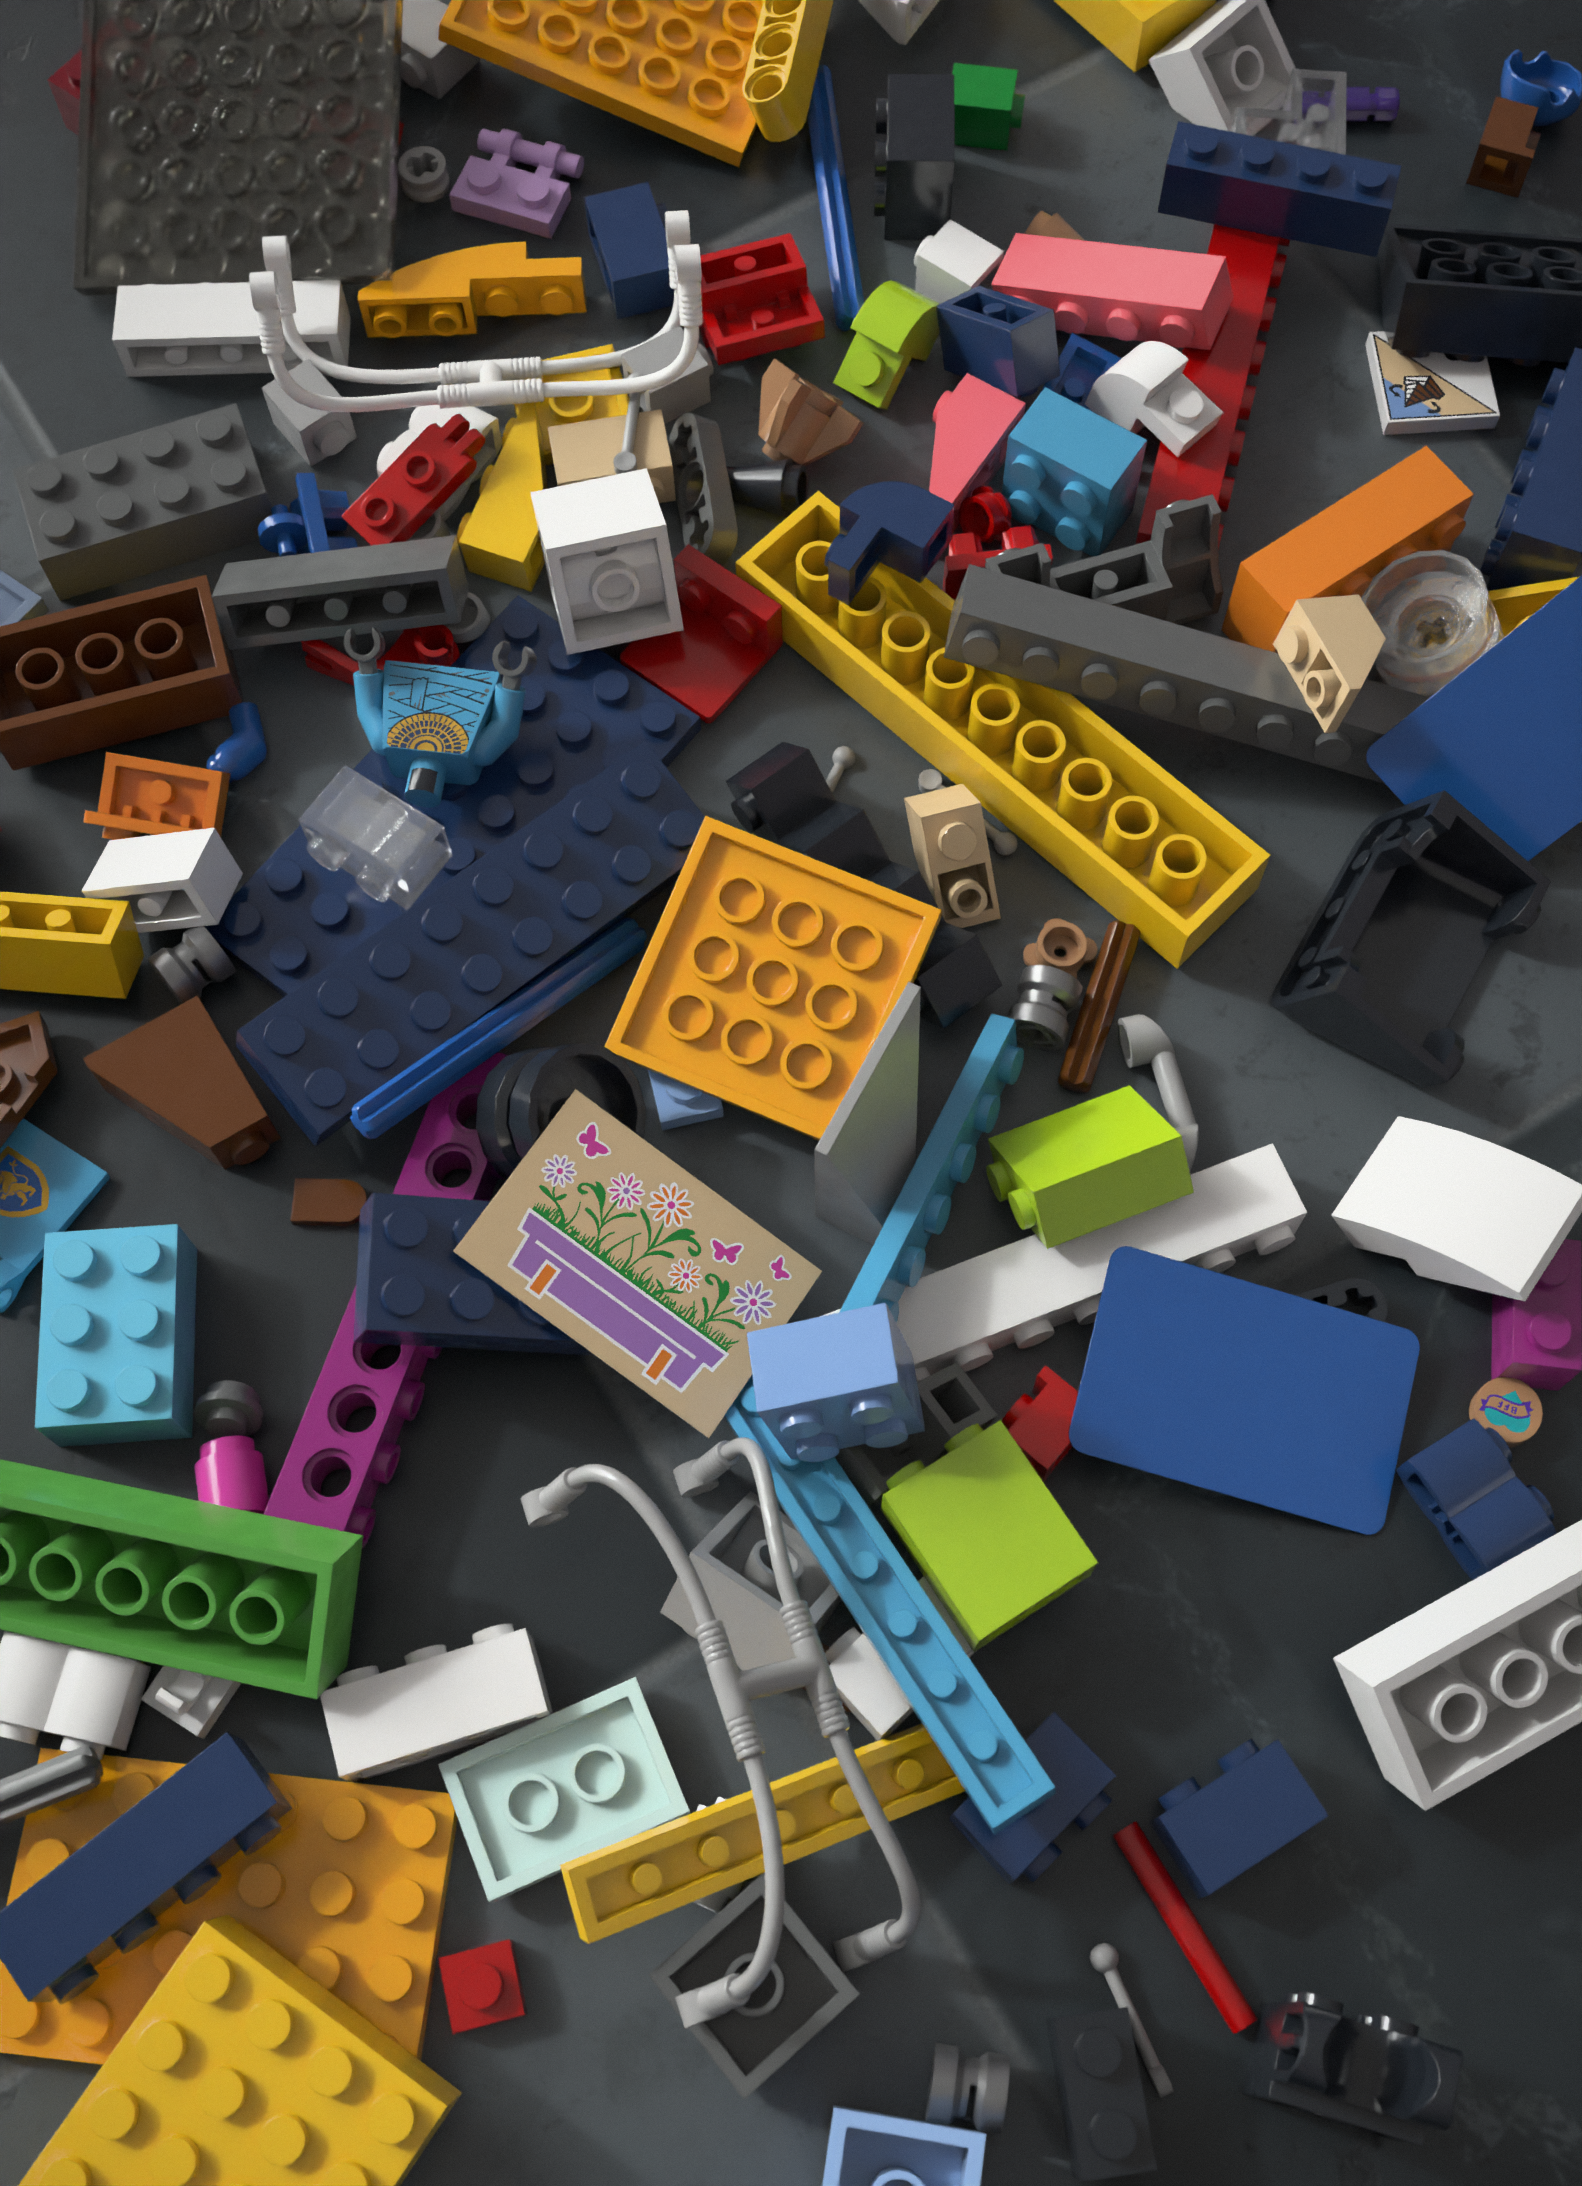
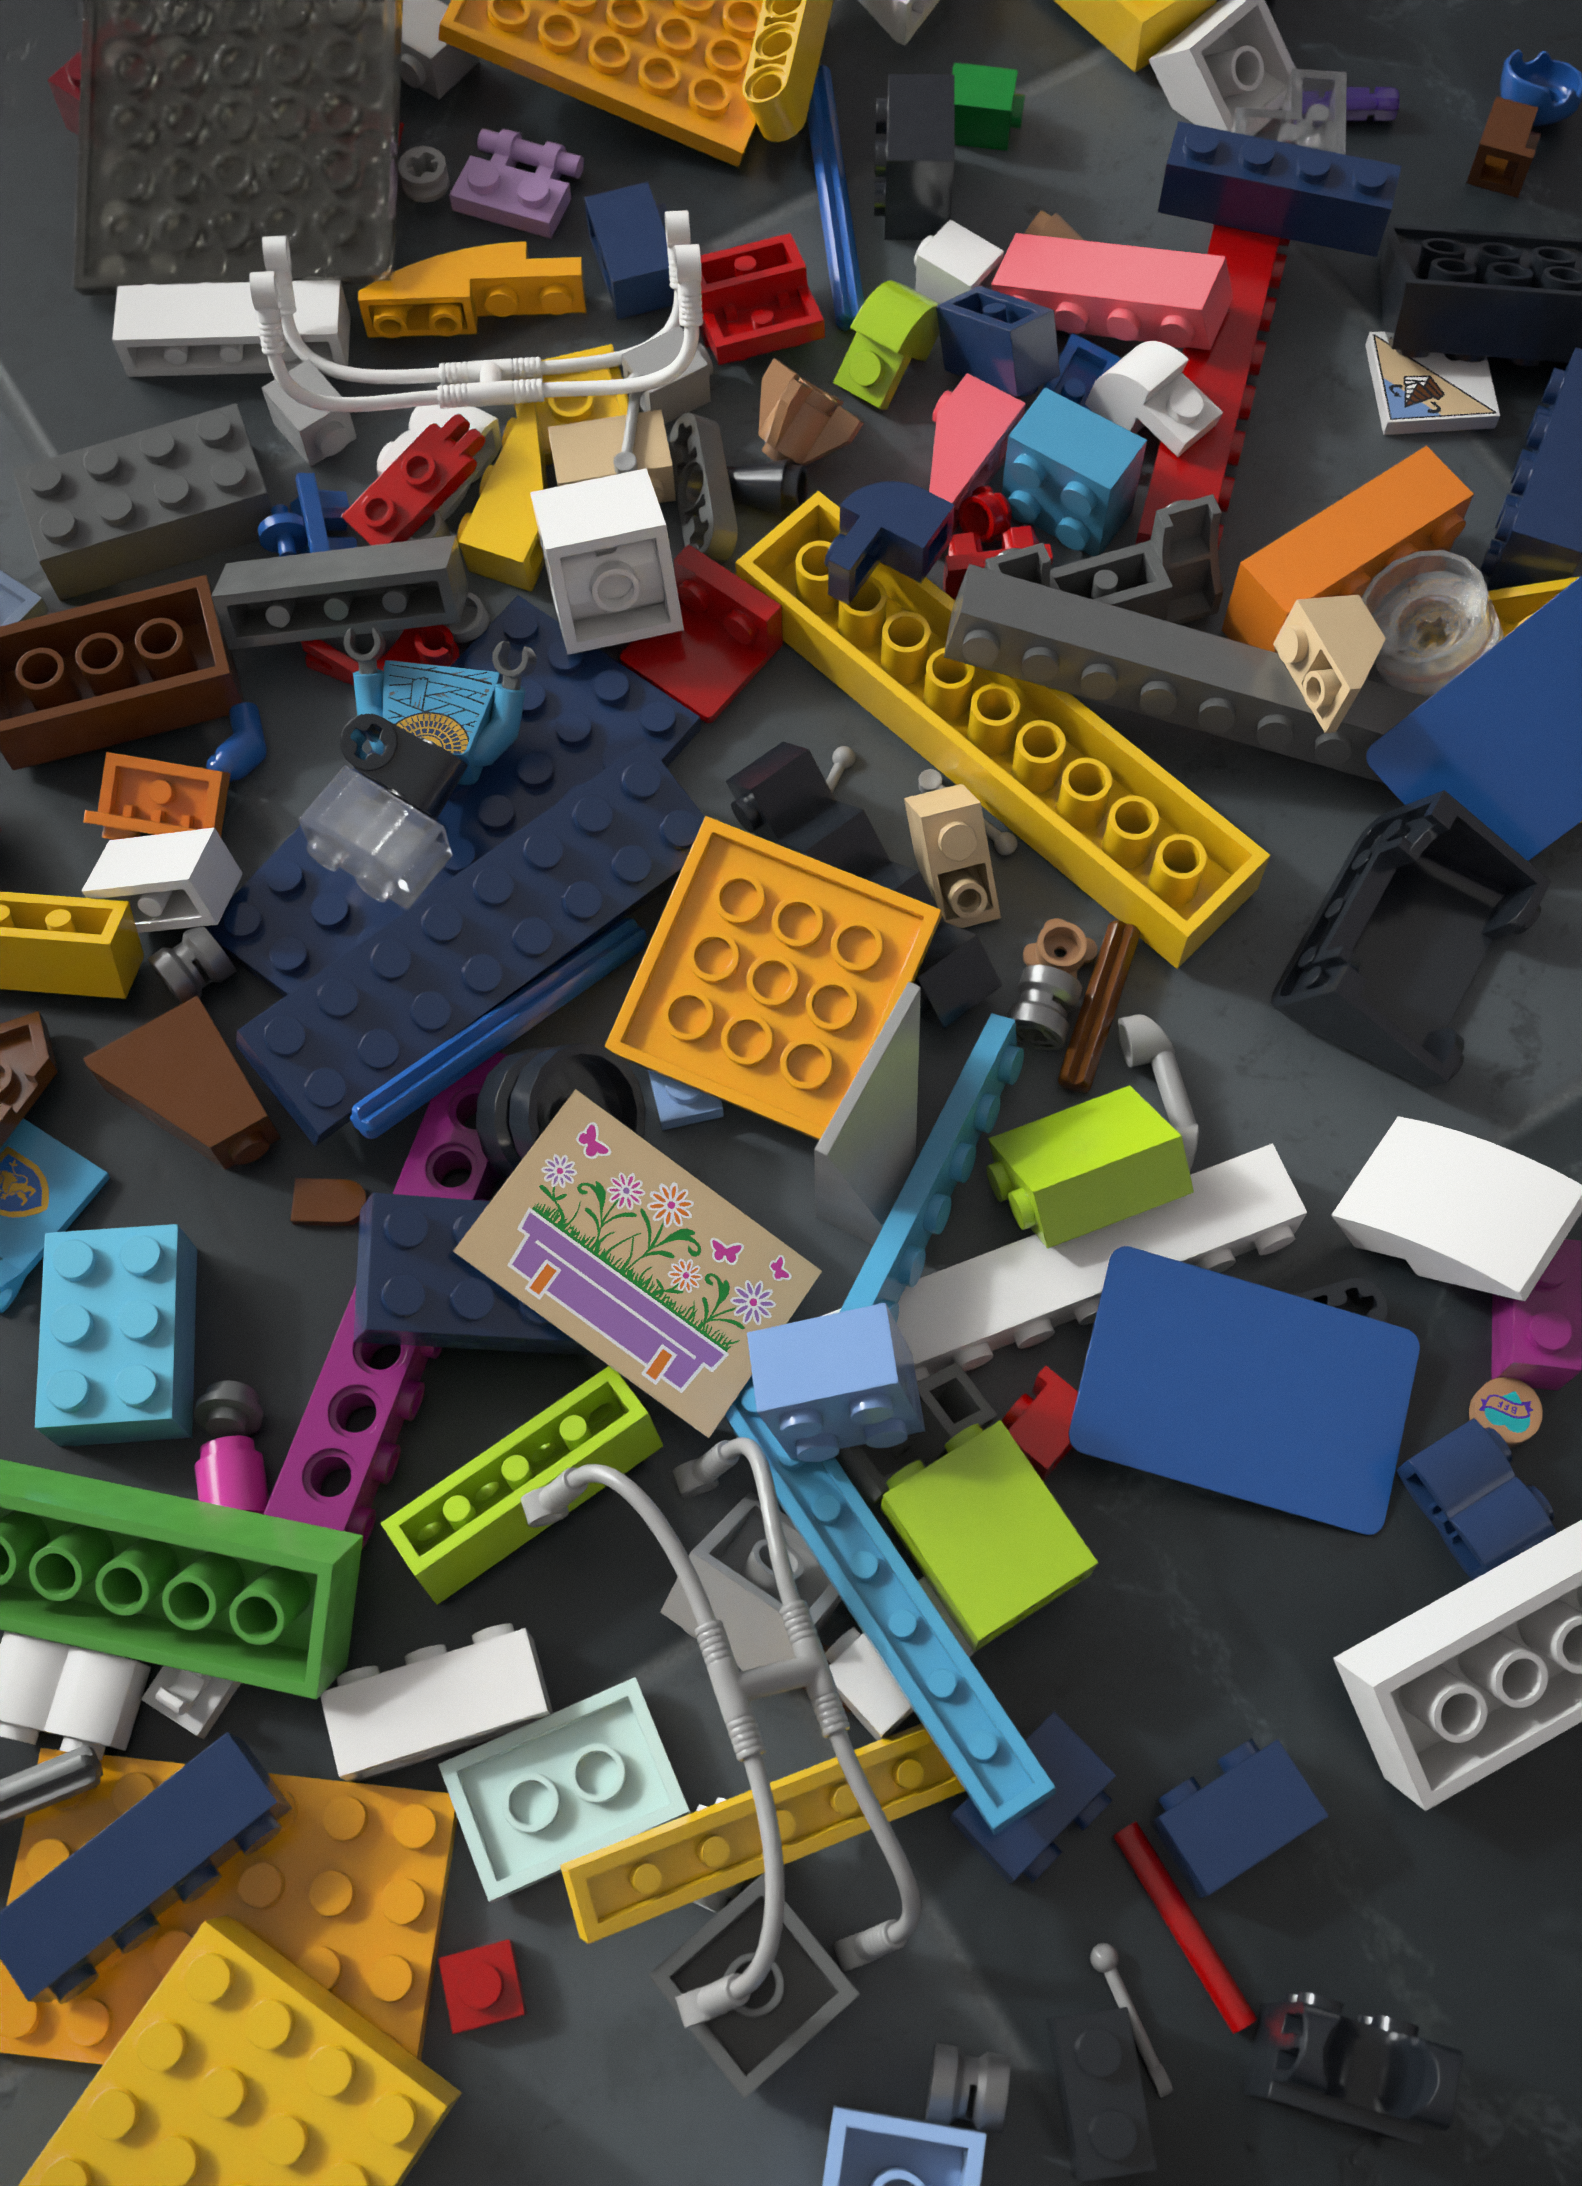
none -> black piece [340,714,468,820]
none -> lime brick [381,1366,663,1605]

